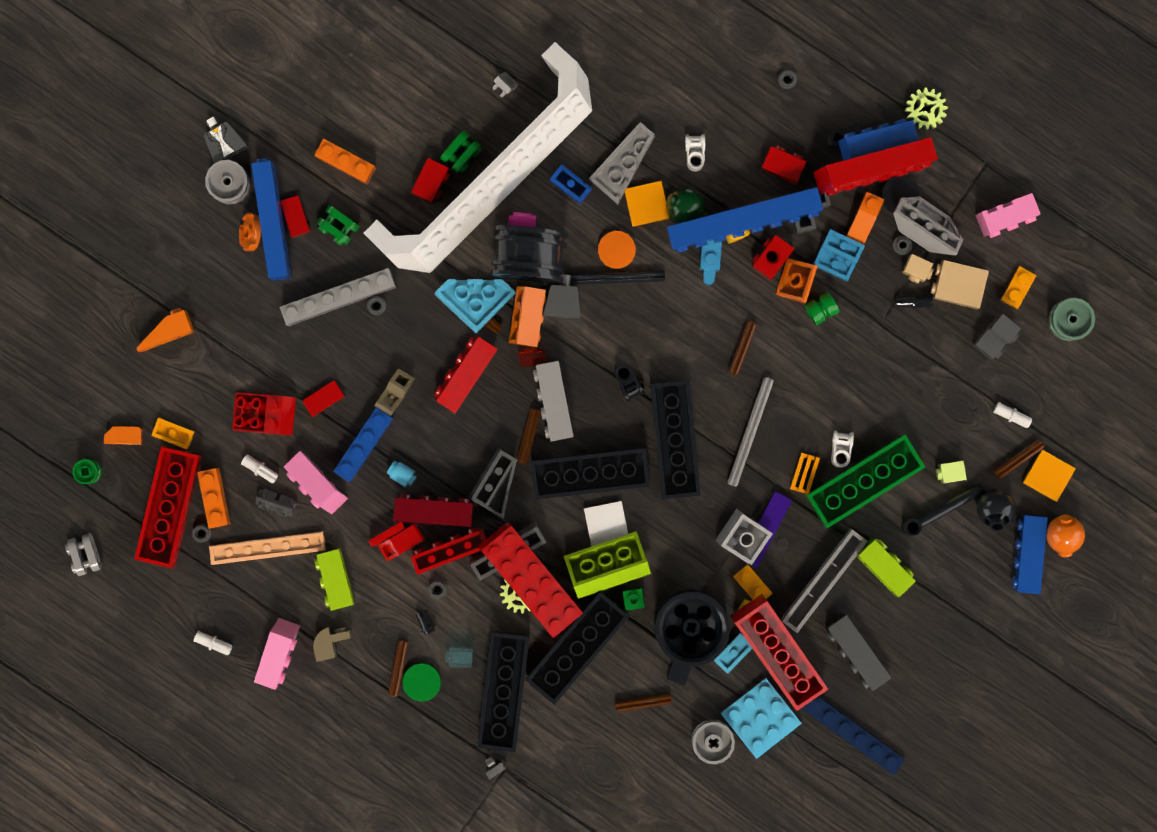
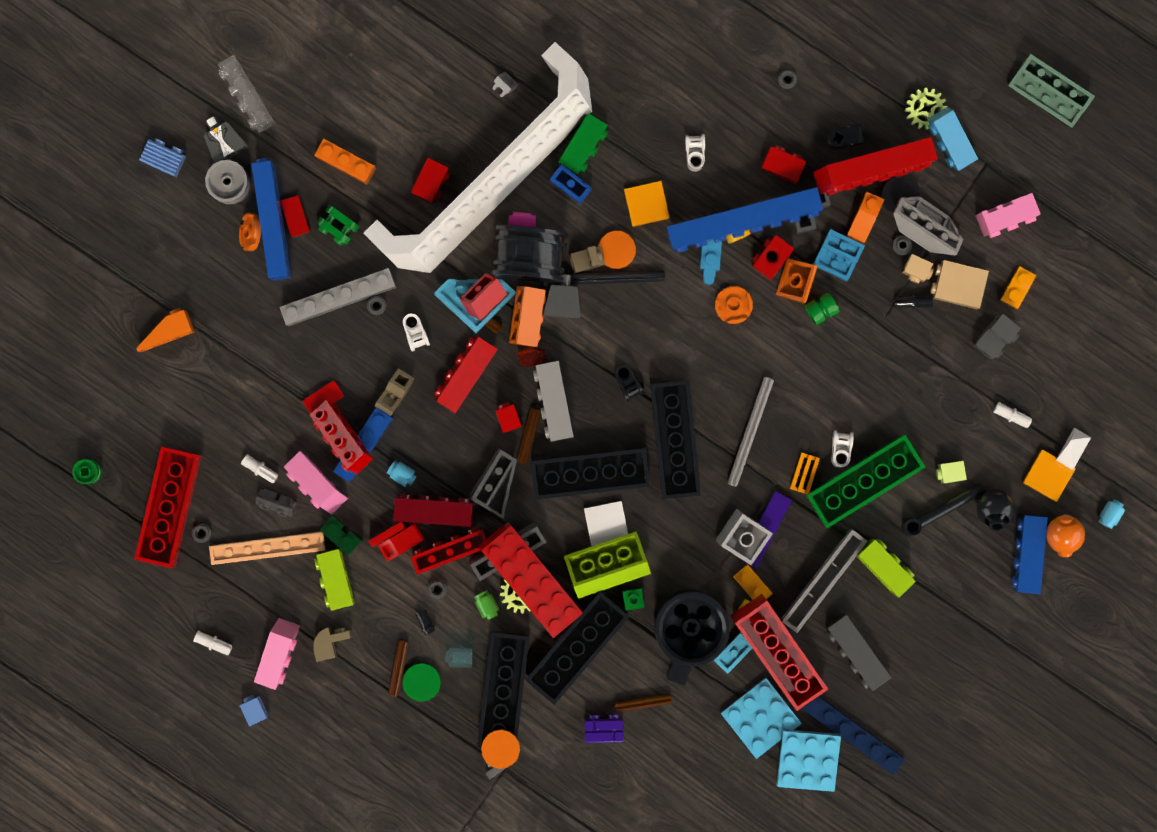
light grey brick [65,533,102,576] -> none
orange piece [104,426,143,445] -> none
light orange plate [151,418,195,449] -> none
orange brick [197,468,231,529] -> none
red slope [232,392,296,436] -> none
green brick [440,130,482,174] -> none
light grey wing [589,122,655,205] -> none
dark green brick [666,188,708,224] -> none
light grey wheel [691,719,735,764] -> none
reddish brown axle [728,321,757,376] -> none
blue brick [838,119,919,161] -> none
reddish brown axle [994,440,1044,479] -> none
sand green wheel [1048,298,1095,341] -> none
none -> medium blue brick [139,138,186,178]
none -> clear brick [218,55,276,133]
none -> medium blue brick [239,695,269,726]
none -> red brick [310,400,373,474]
none -> dark green brick [320,515,363,555]
none -> white piece [403,313,430,351]
none -> brick [460,273,507,320]
none -> bright green brick [474,590,500,620]
none -> orange tile [481,729,520,769]
none -> red brick [495,402,522,433]
none -> green brick [558,113,609,176]
none -> dark tan brick [569,246,605,274]
none -> dark purple brick [585,714,624,743]
none -> orange tile [715,286,753,324]
none -> medium azure plate [776,729,841,792]
none -> dark azure brick [928,107,978,171]
none -> sand green brick [1008,54,1095,128]
none -> white slope [1056,428,1091,470]
none -> medium azure brick [1098,499,1125,529]

